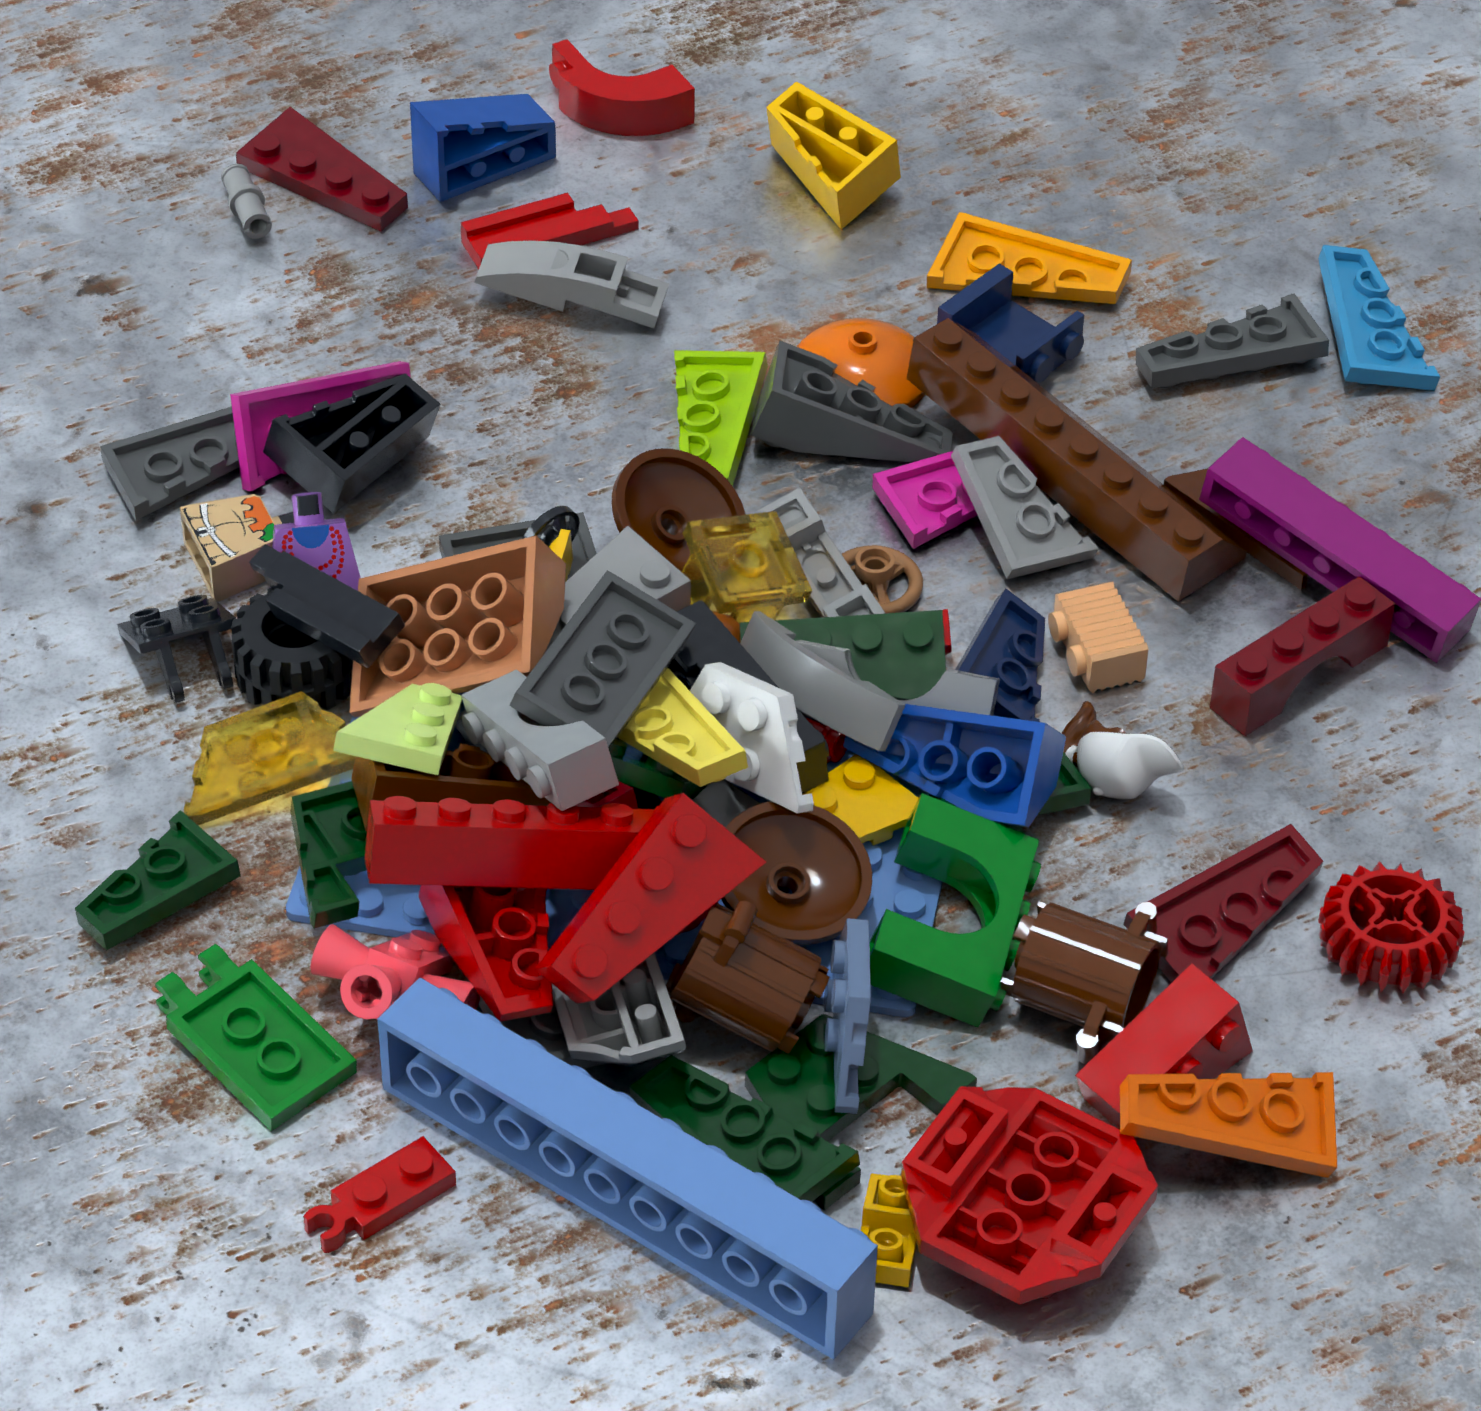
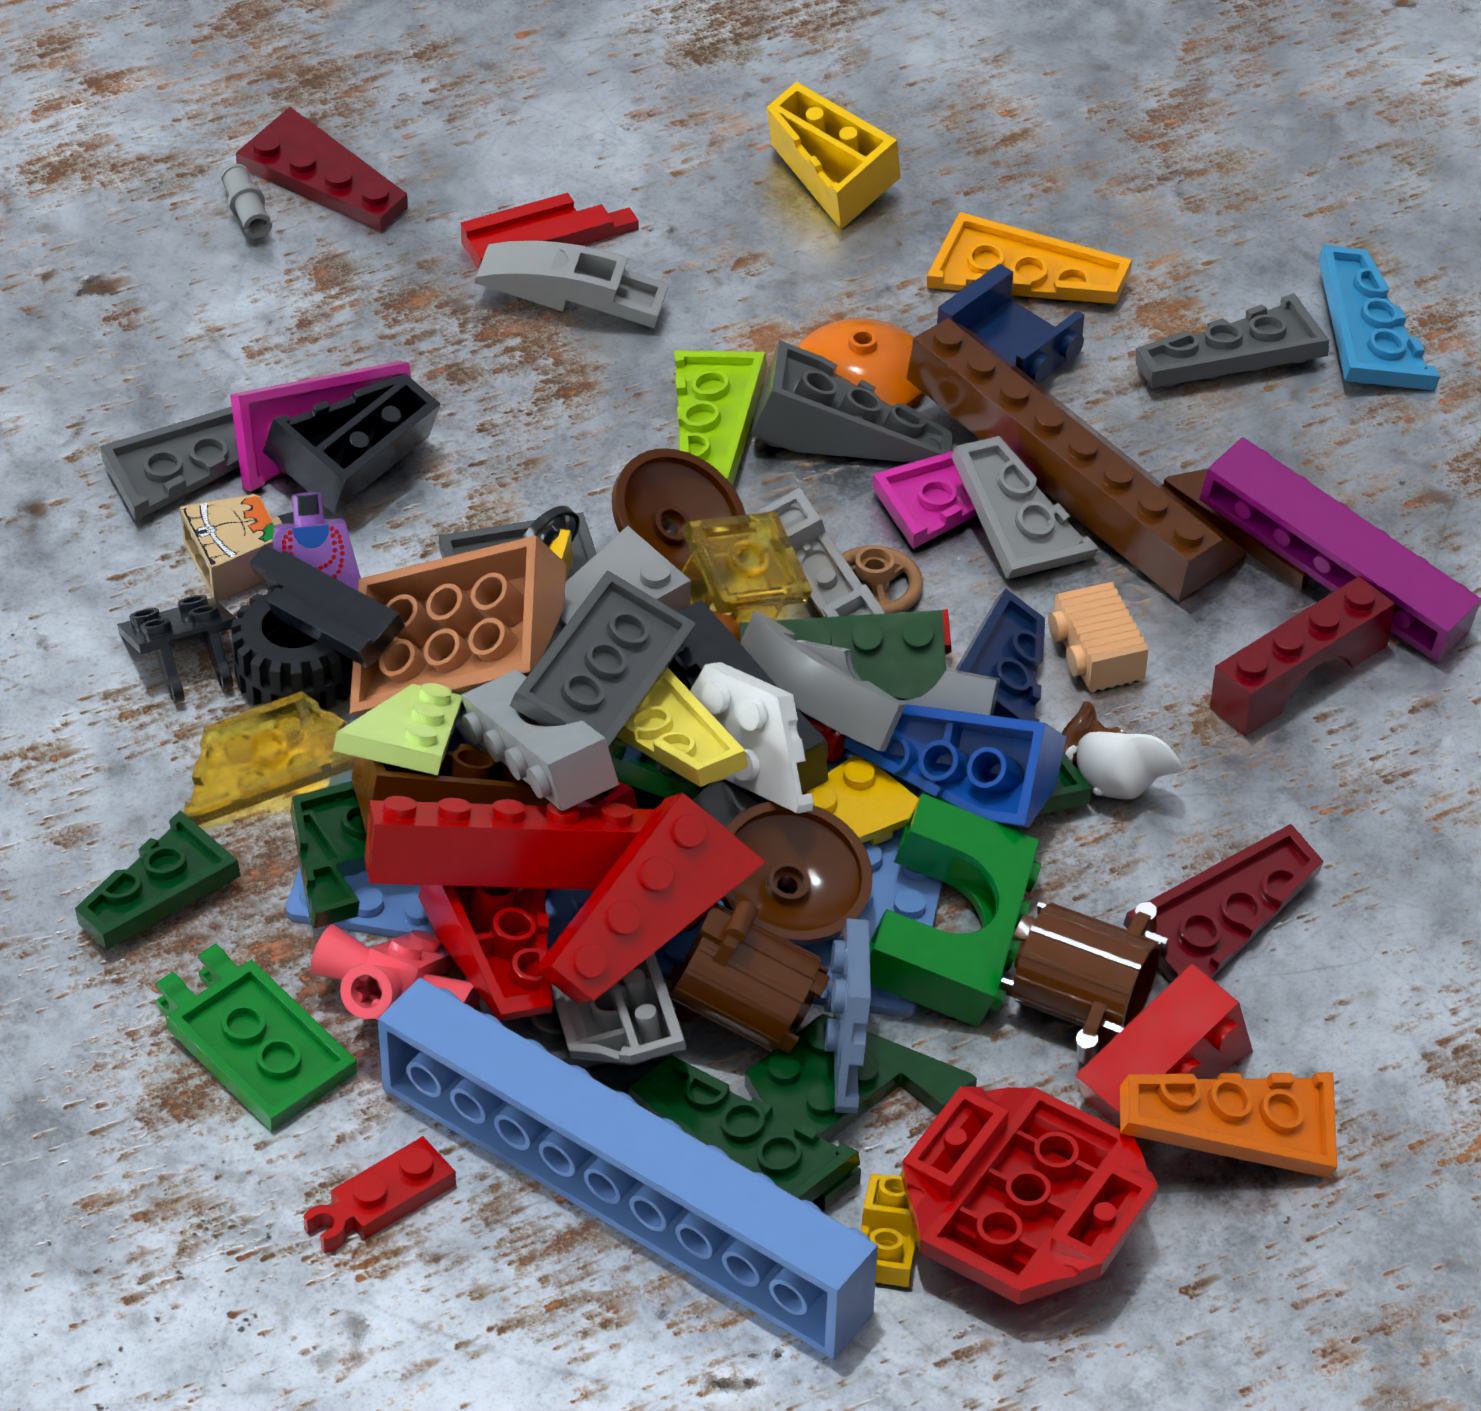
blue wedge [410,94,556,202] -> none
red arch [549,39,695,136] -> none
red gear [1318,861,1465,993] -> none

